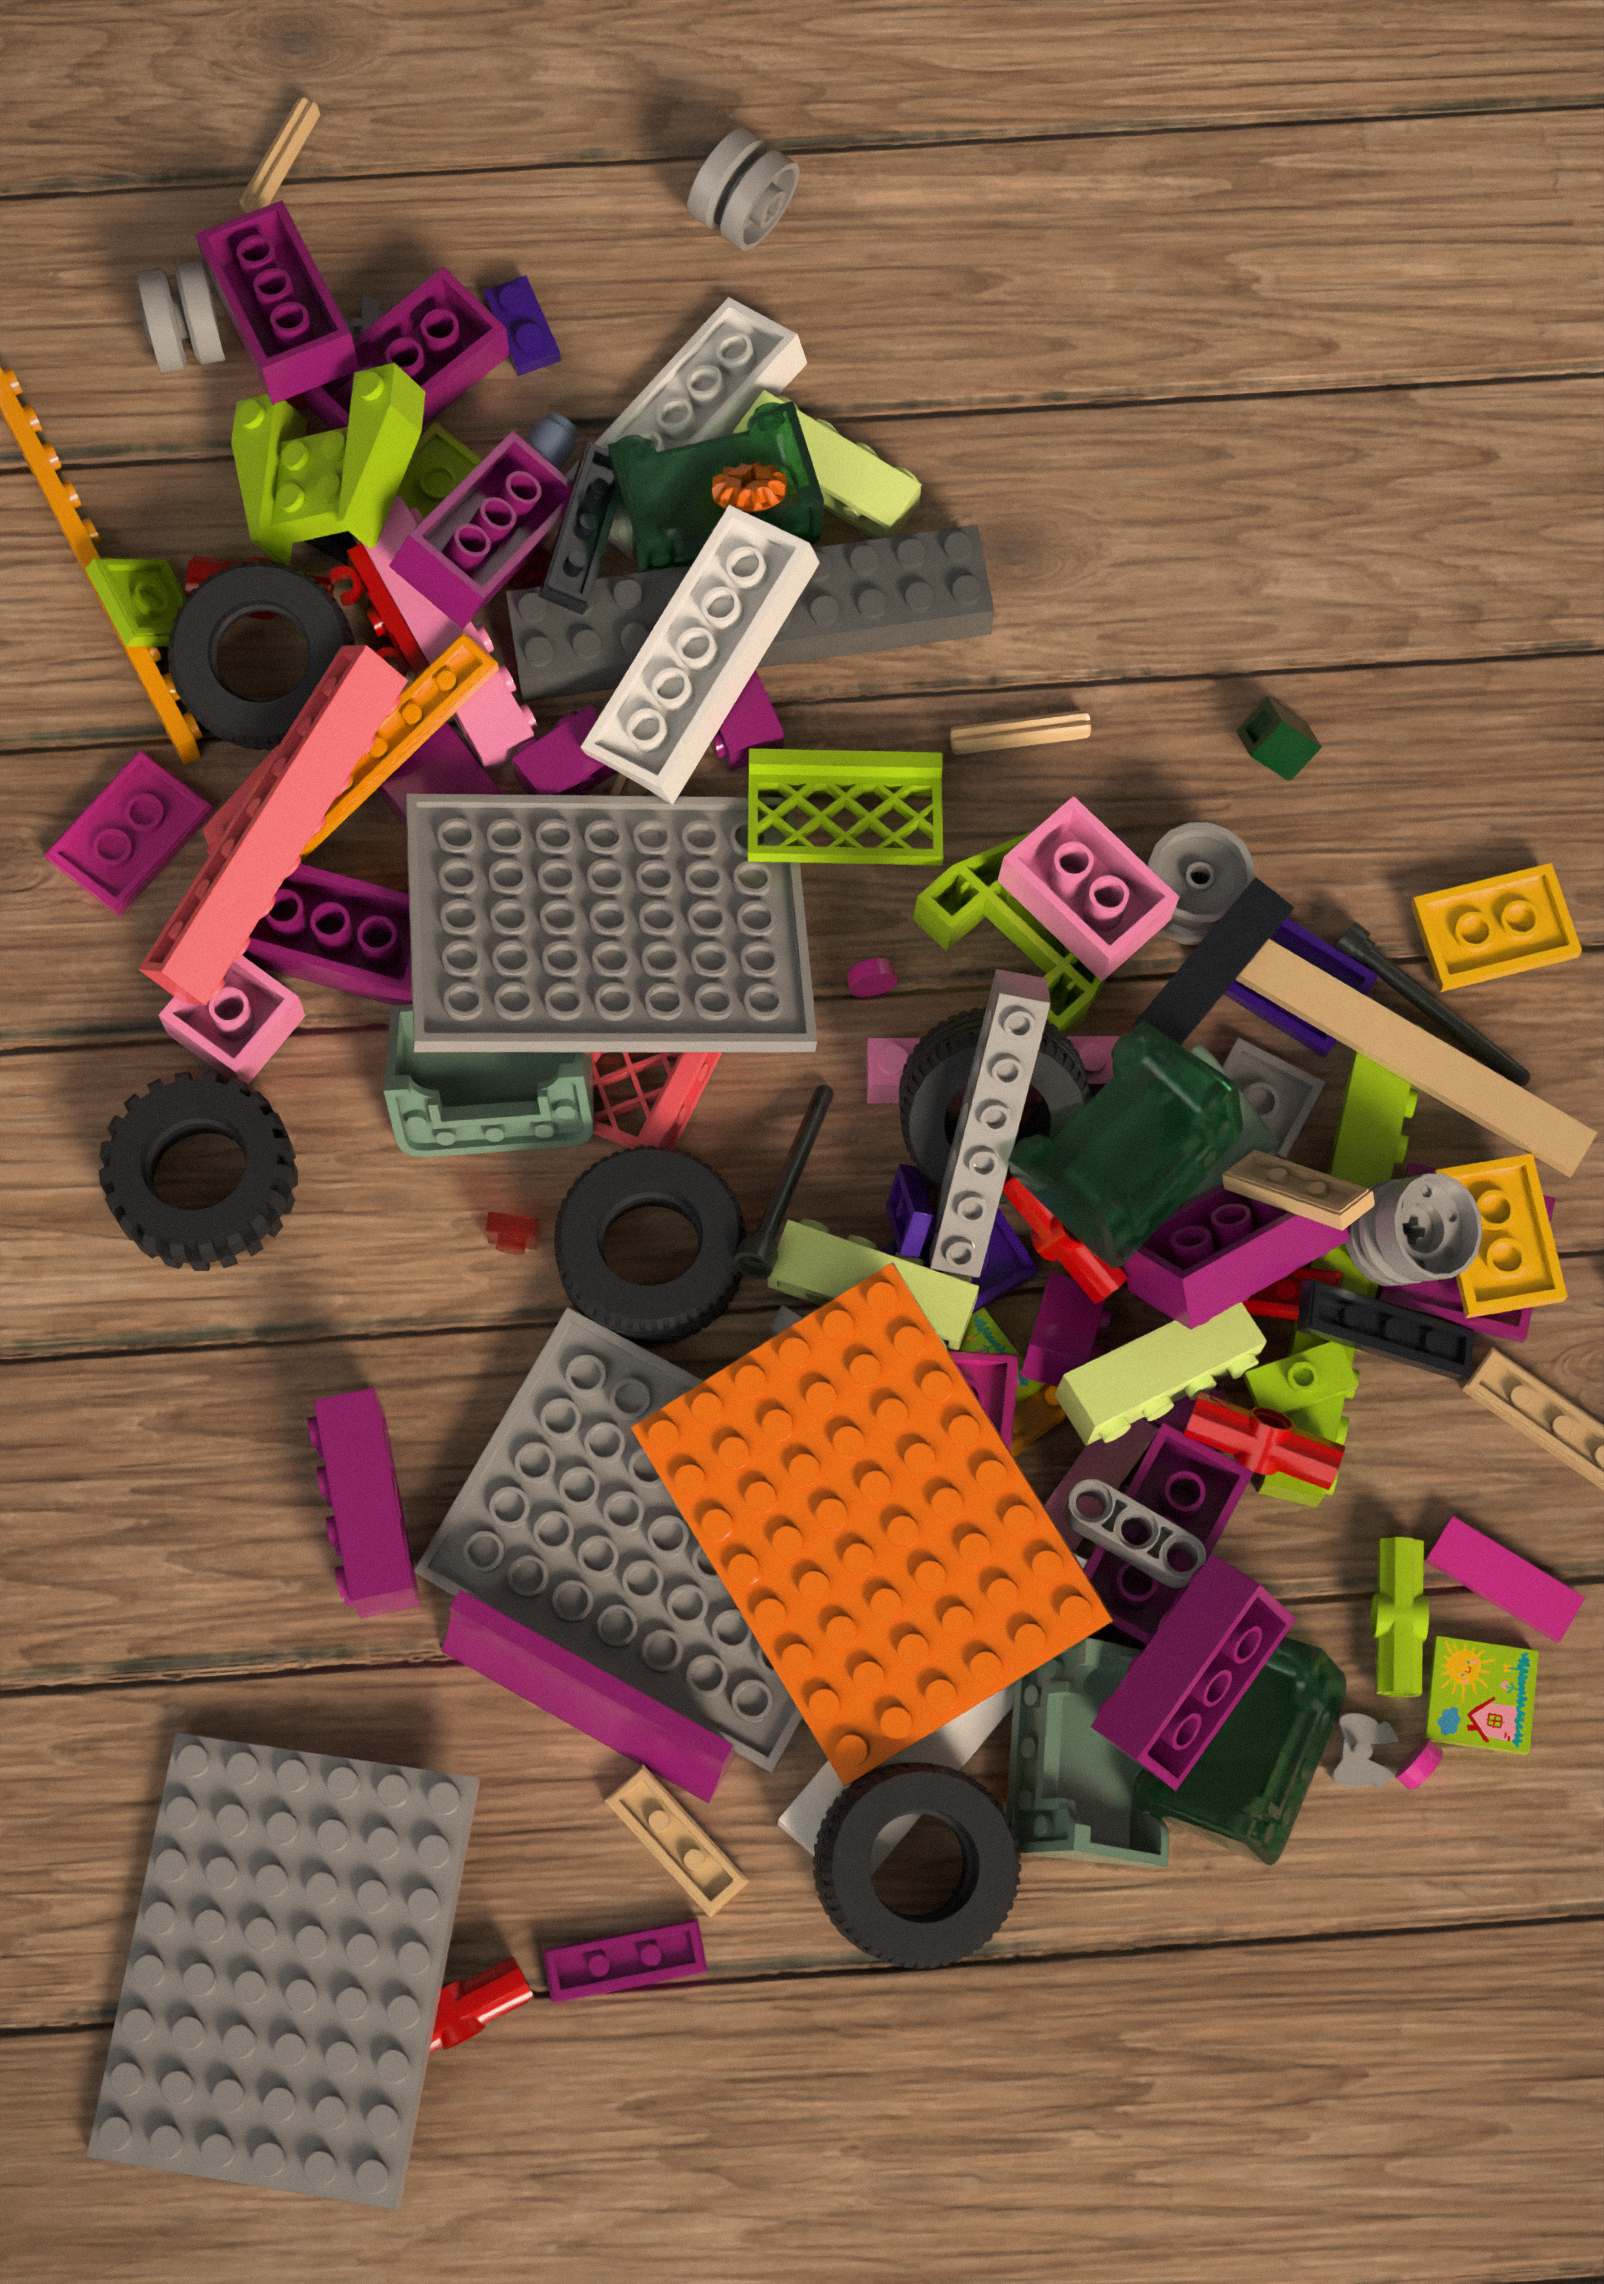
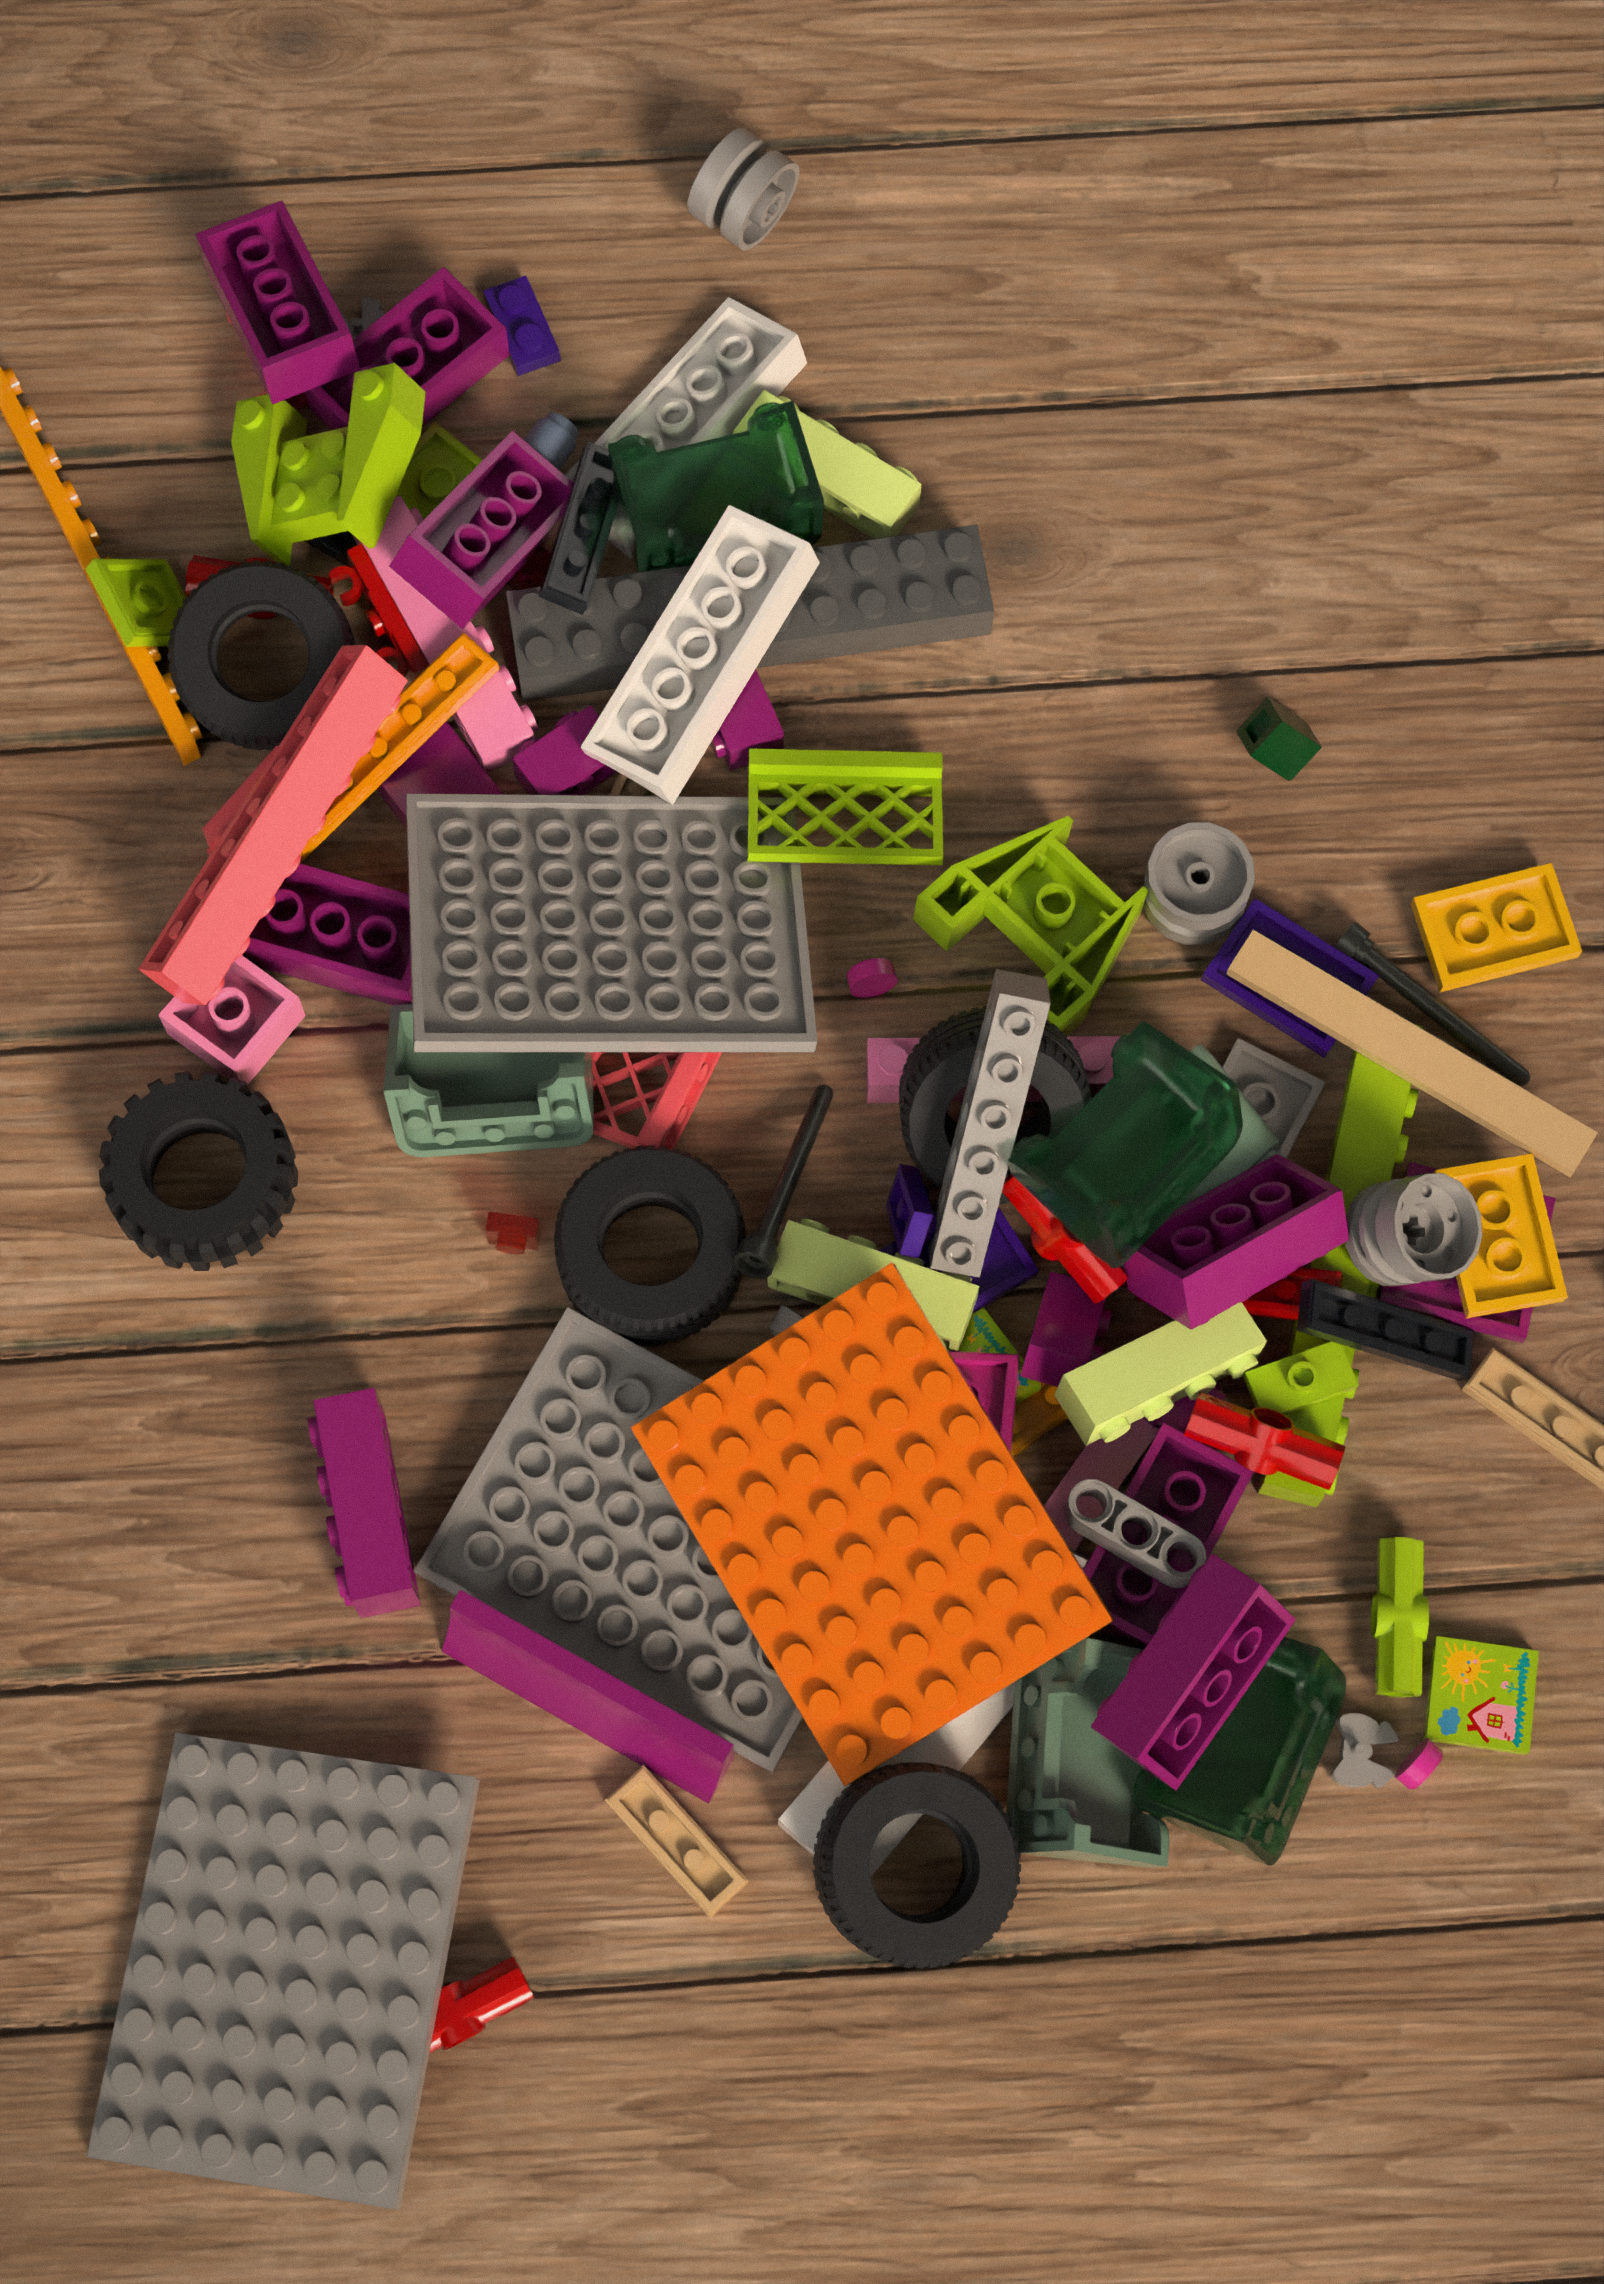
dark pink tile [44,750,215,917] -> none
light grey wheel [137,258,226,374] -> none
tan axle [239,97,320,214] -> none
magenta tile [543,1919,708,2004] -> none
orange gear [712,461,788,513] -> none
tan axle [950,710,1091,755] -> none
bright pink brick [997,796,1179,982] -> none
black tile [1131,877,1294,1058] -> none
tan tile [1222,1150,1375,1231] -> none
dark pink tile [1425,1516,1585,1643] -> none

